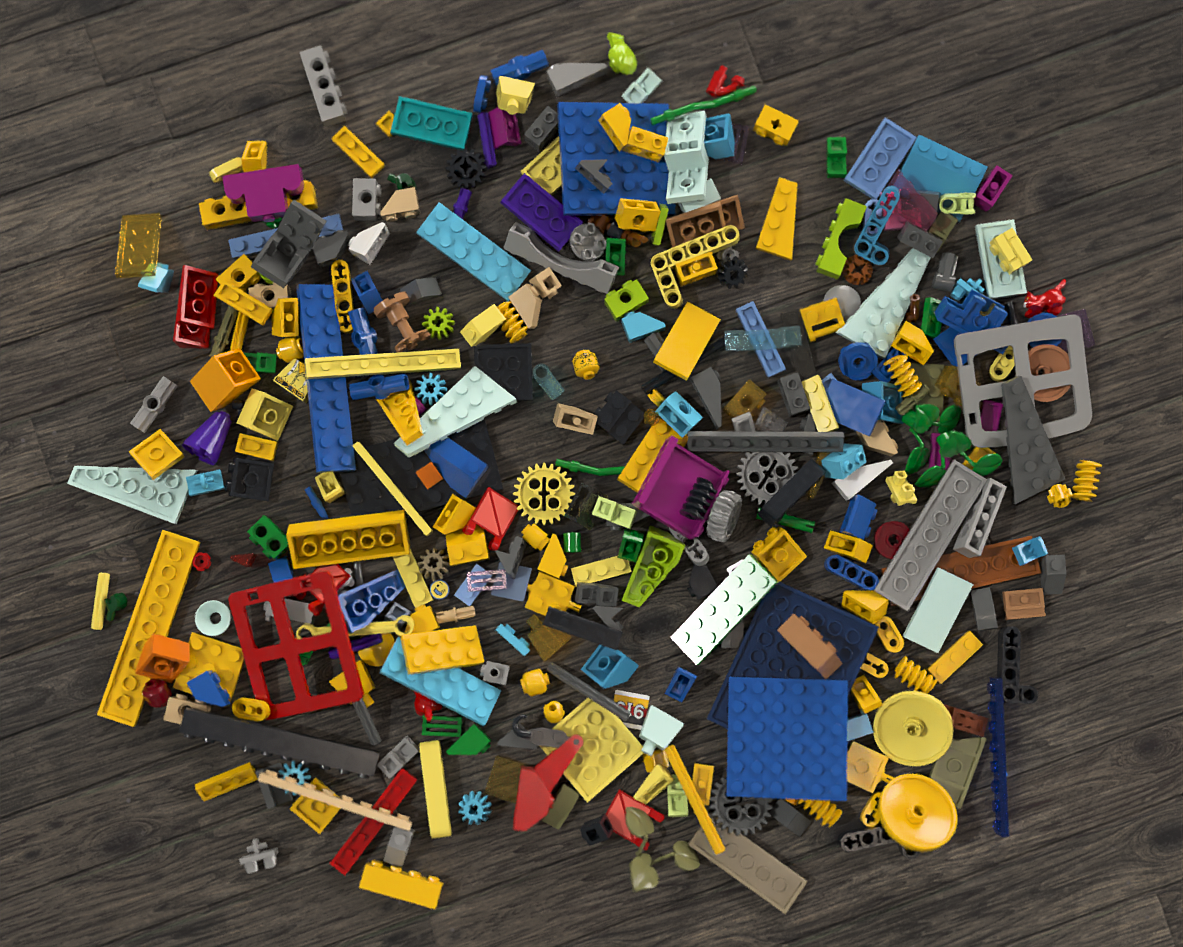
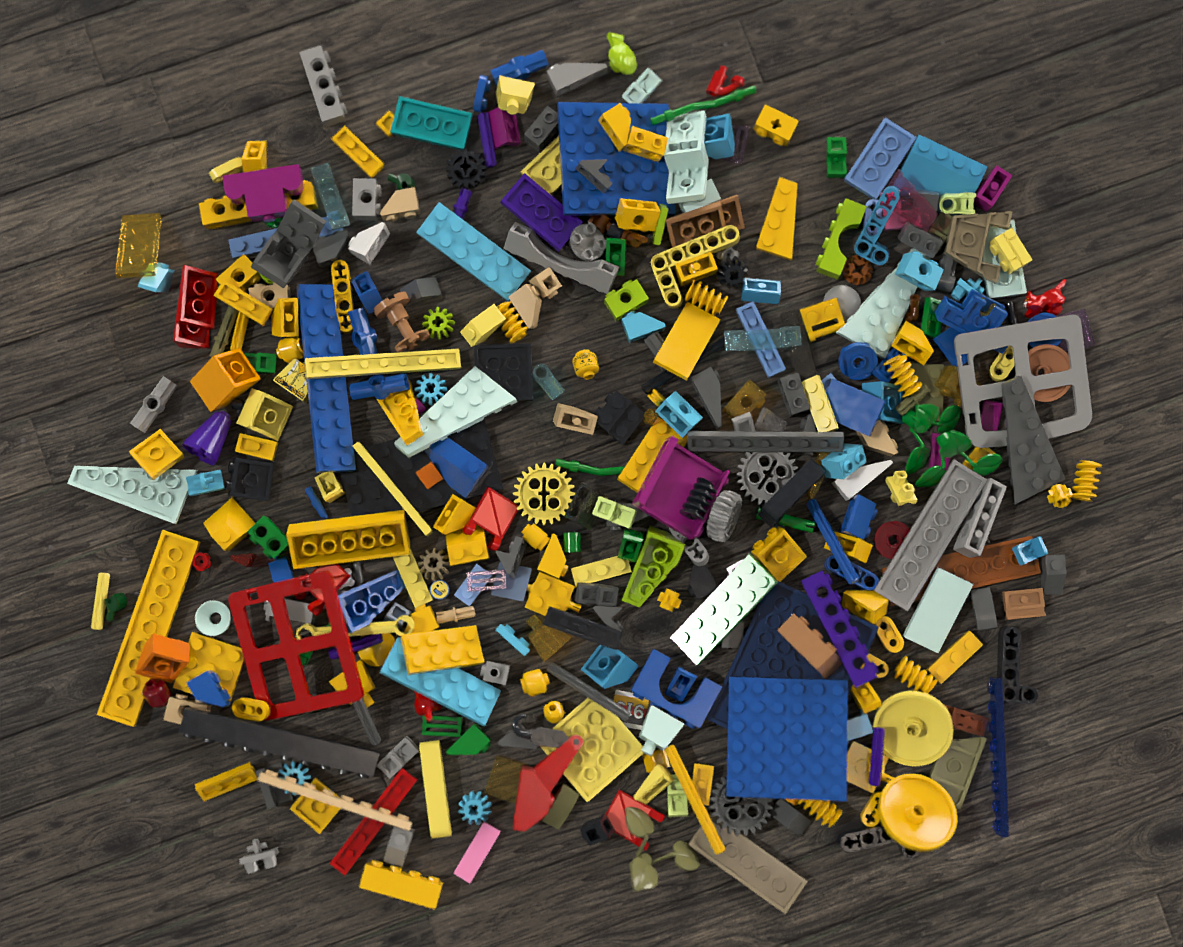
none -> yellow slope [203,497,255,551]
none -> clear light blue slope [310,163,350,231]
none -> bright pink tile [454,821,501,883]
none -> blue arch [631,649,722,729]
none -> yellow gear [657,589,682,612]
none -> yellow piece [685,280,728,316]
none -> dark azure slope [741,278,781,304]
none -> dark purple brick [801,571,879,688]
none -> blue axle [806,499,859,584]
none -> dark purple axle [869,727,885,786]
none -> medium azure brick [895,251,944,291]
none -> dark tan wing [944,211,1012,284]

